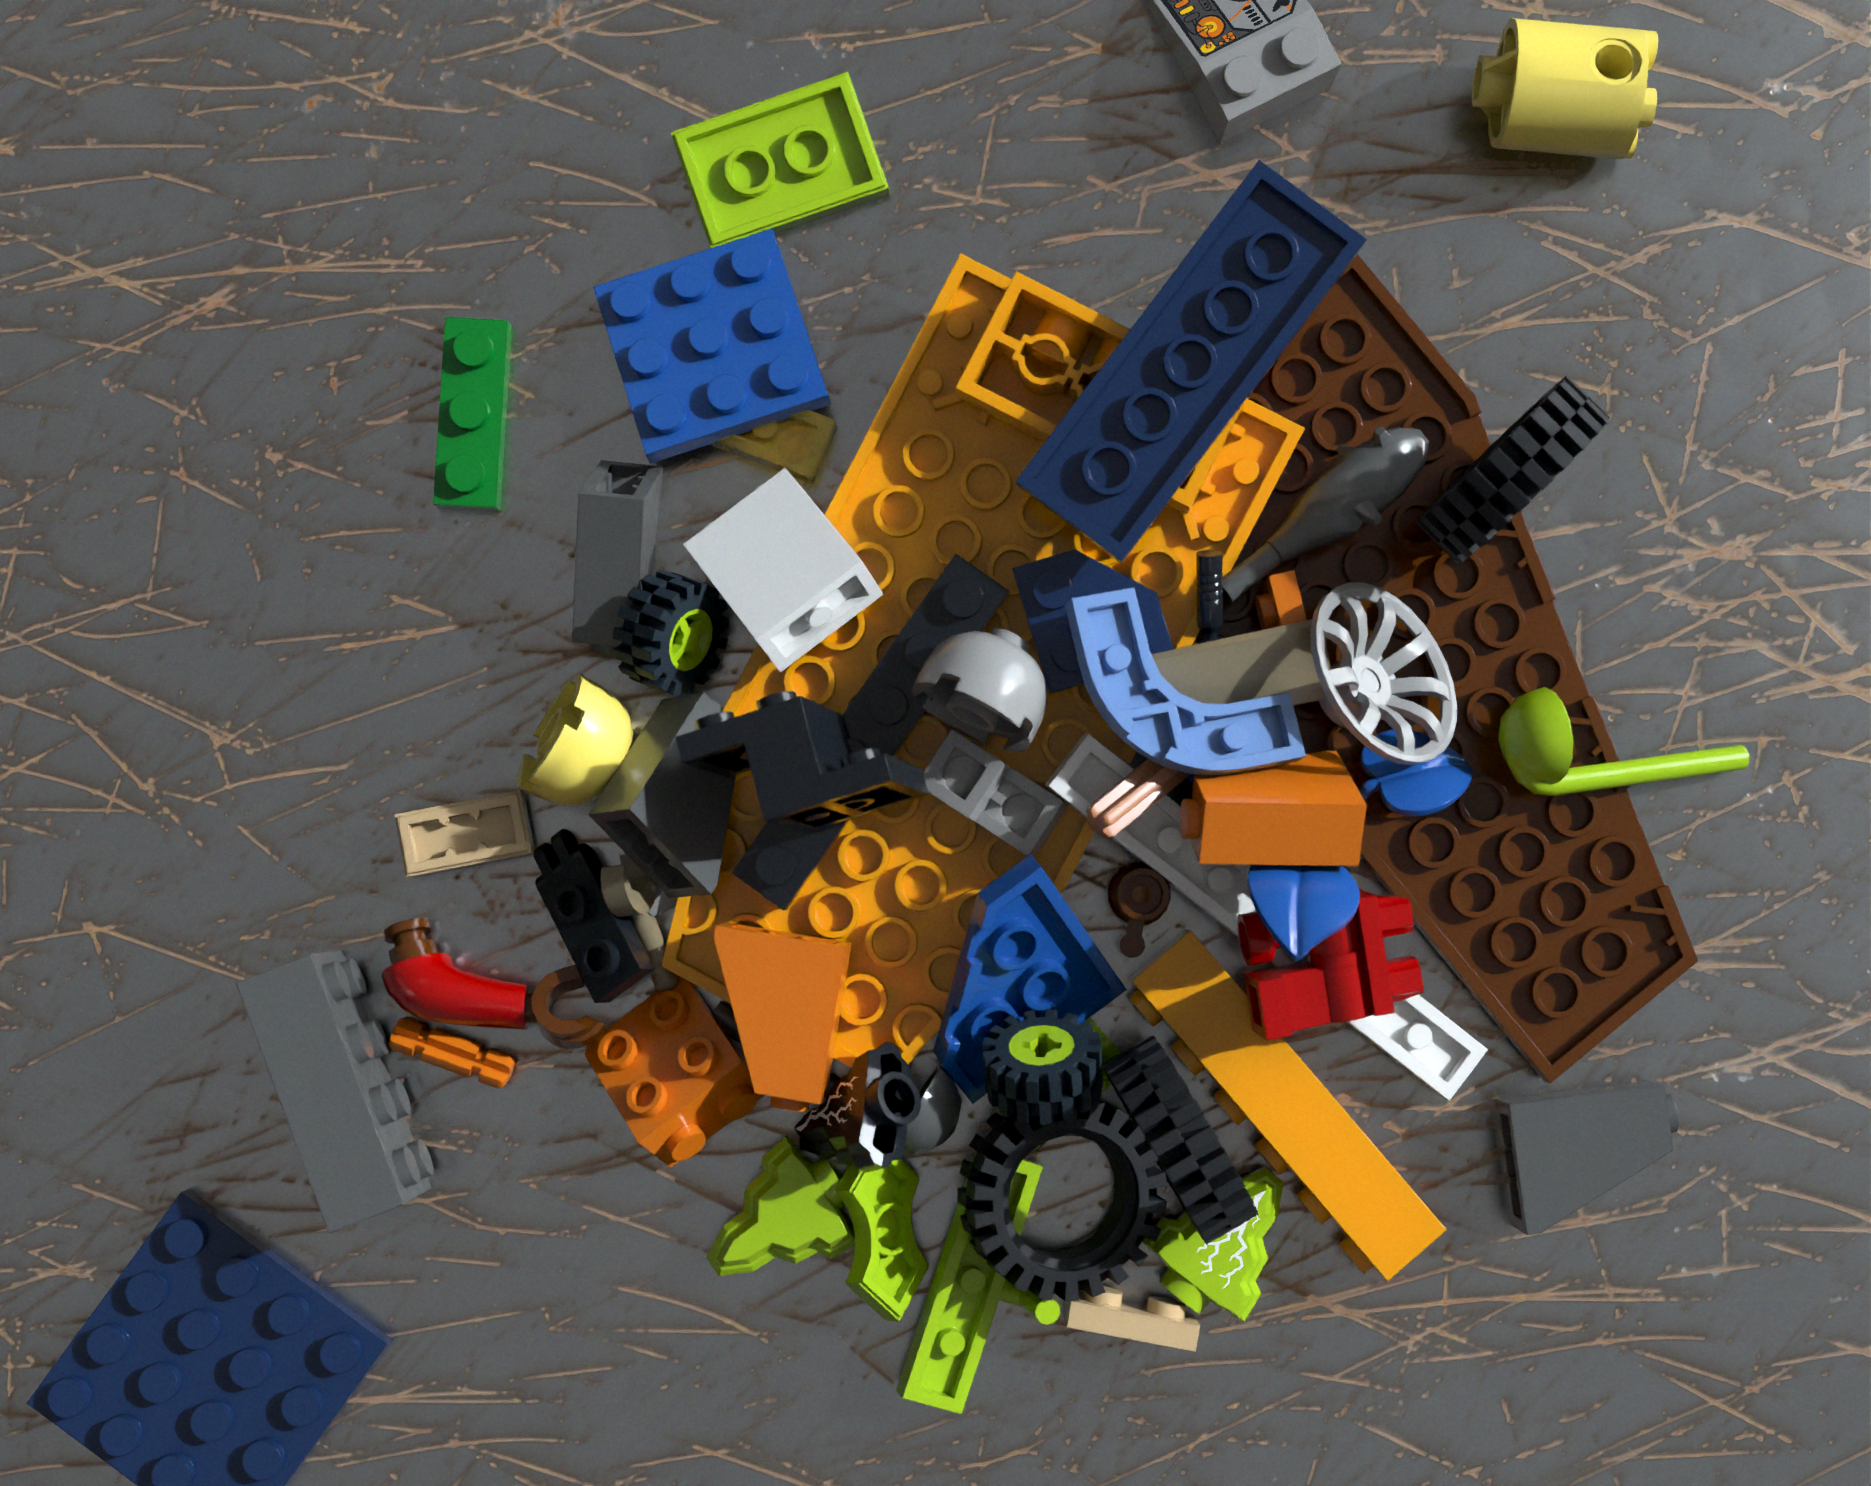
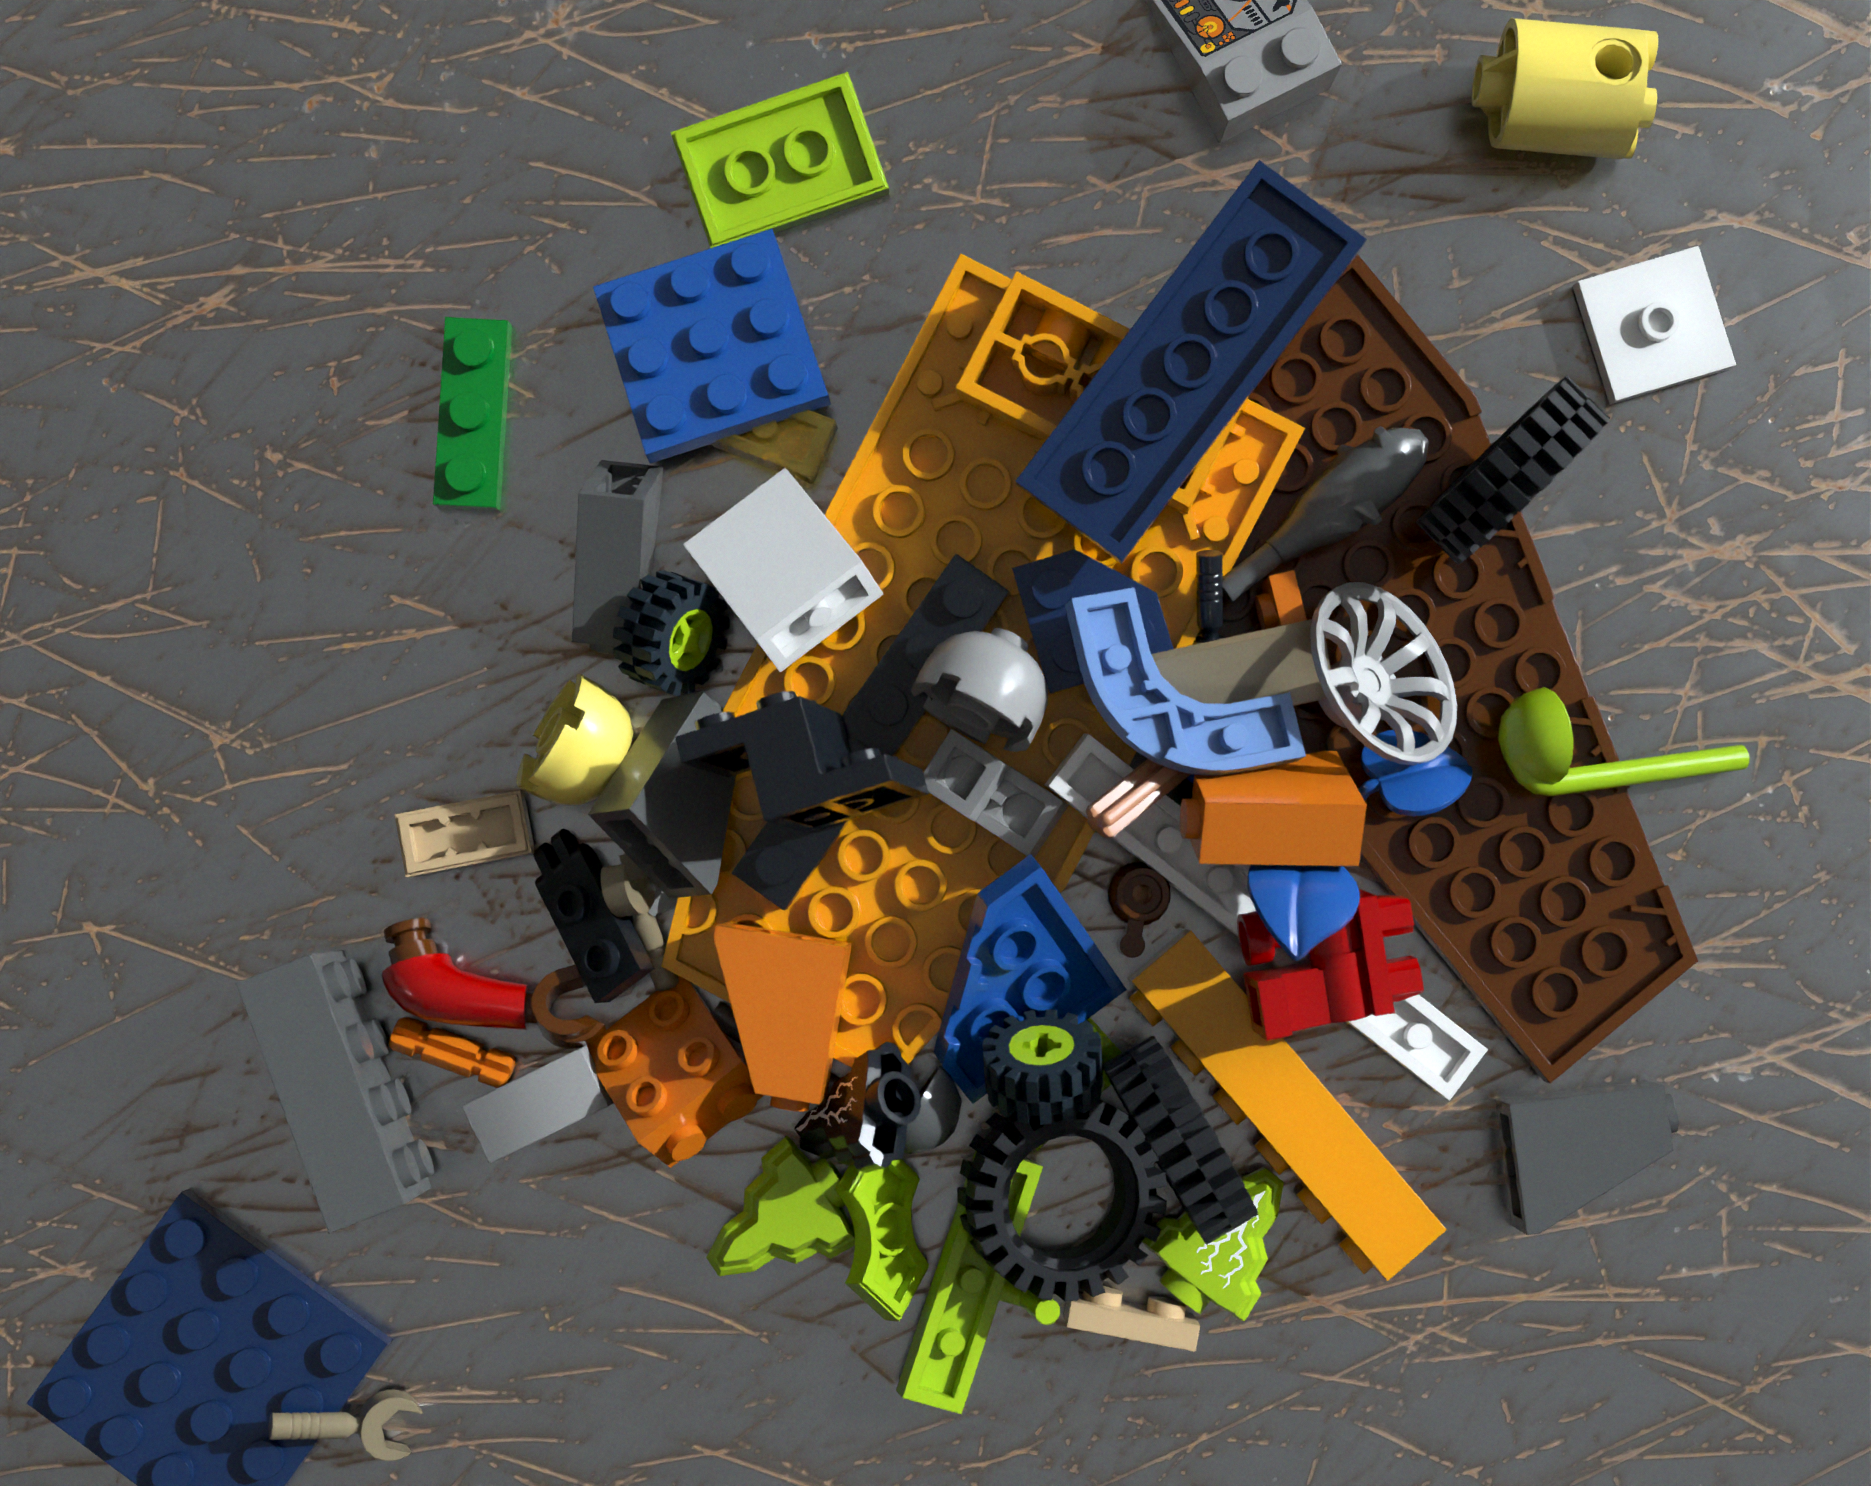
none -> dark tan piece [268,1390,423,1461]
none -> light grey slope [462,1046,613,1164]
none -> white plate [1573,246,1736,405]

